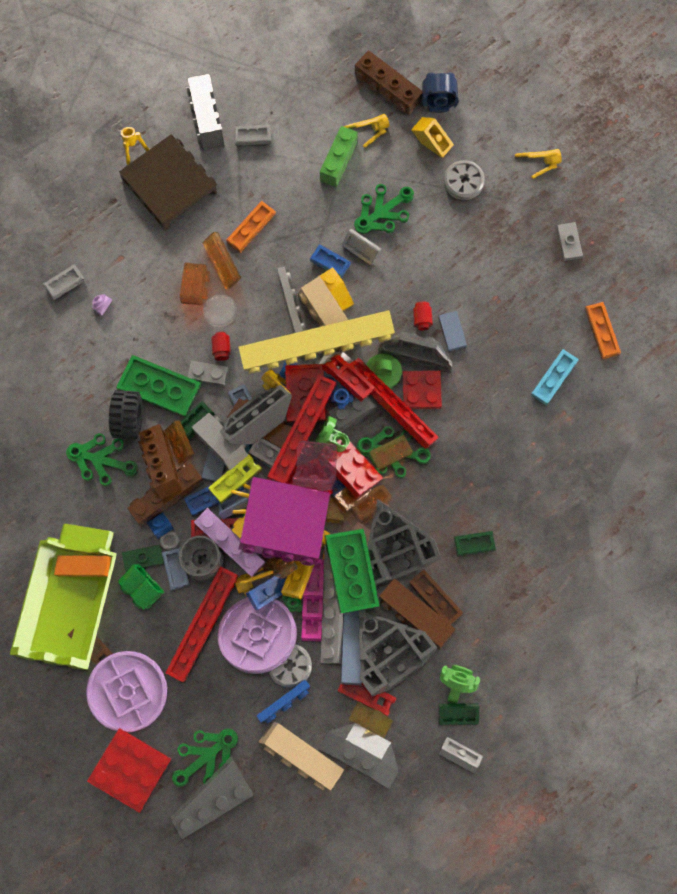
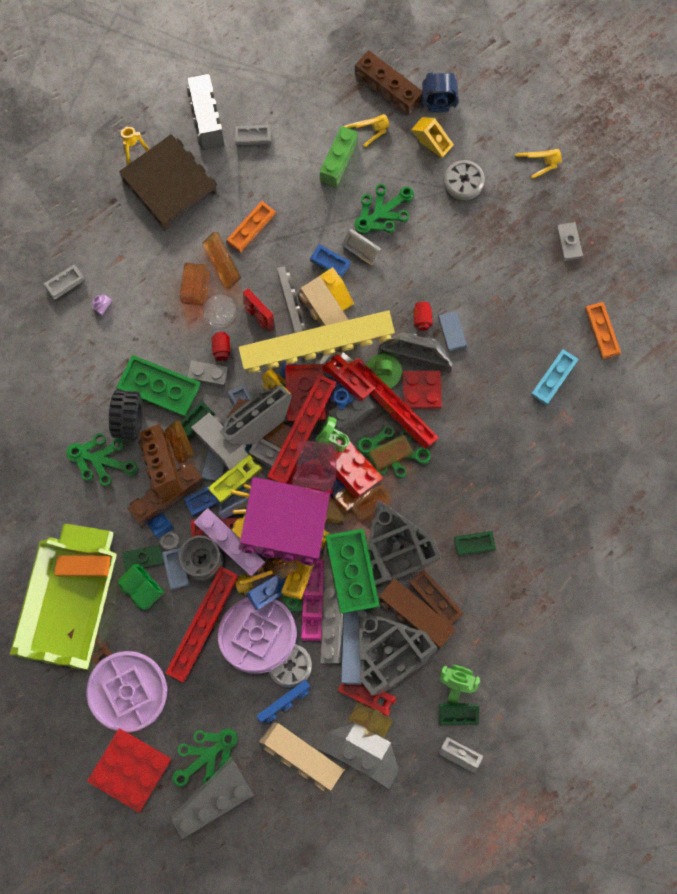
none -> red plate [243,288,275,332]

